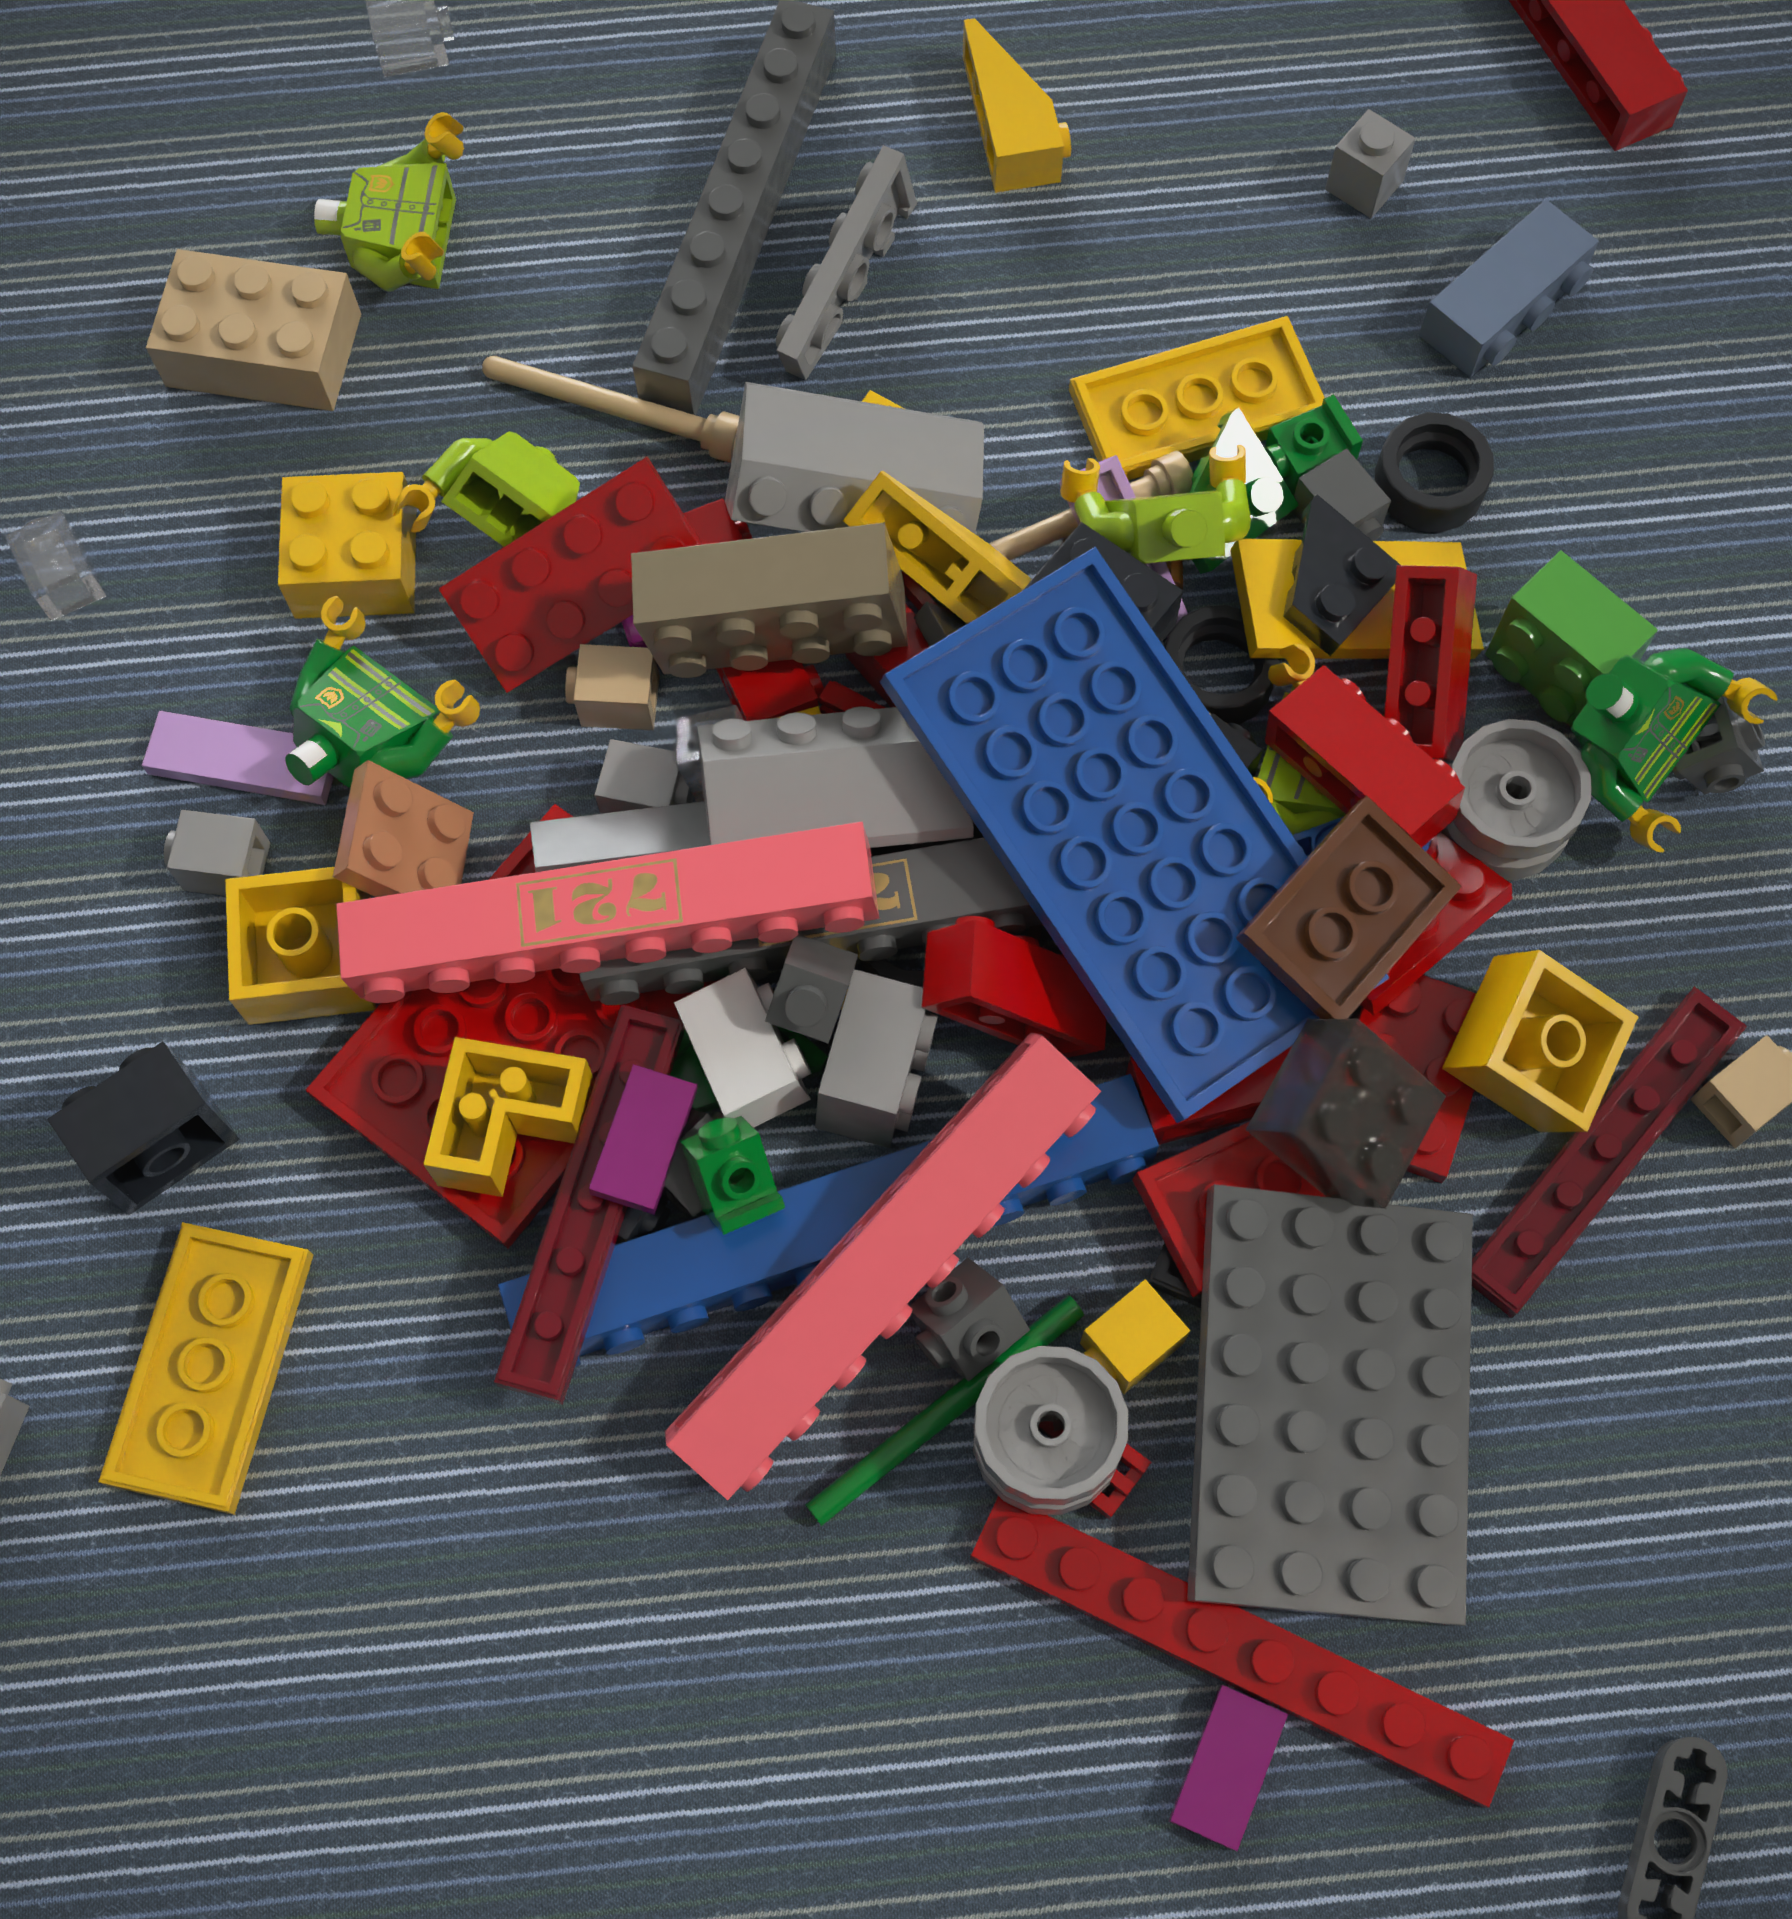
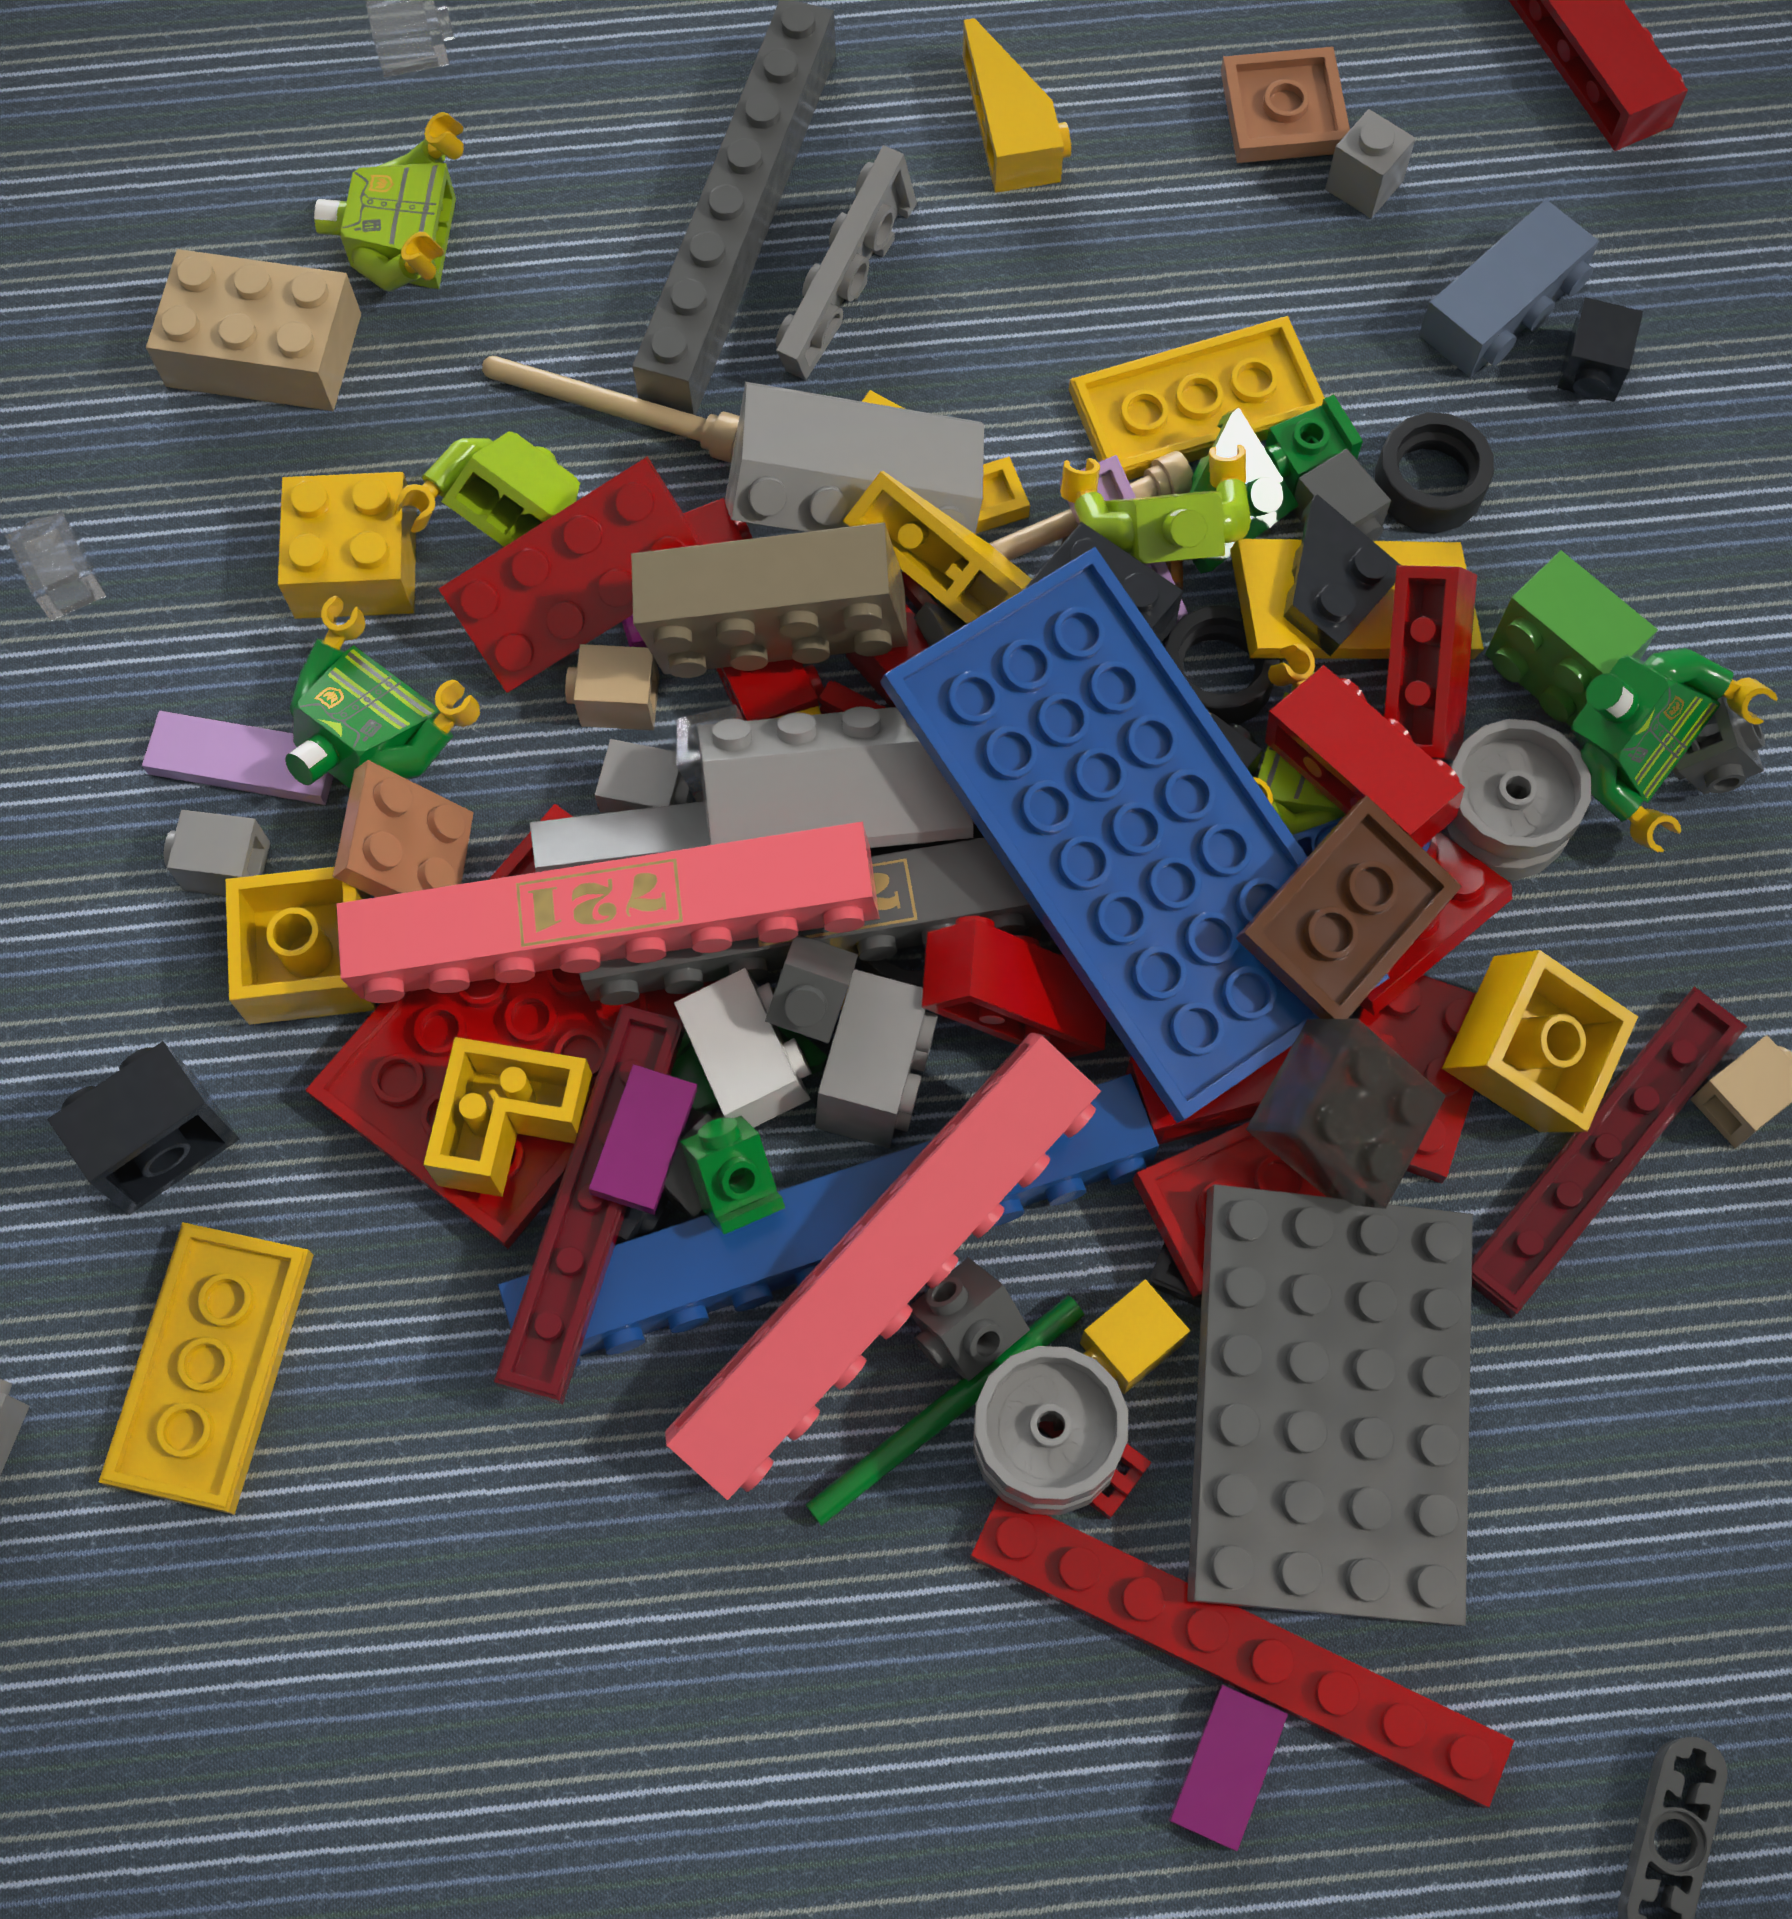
none -> yellow tile [975,456,1030,534]
none -> nougat plate [1221,47,1350,163]
none -> black brick [1557,297,1643,402]

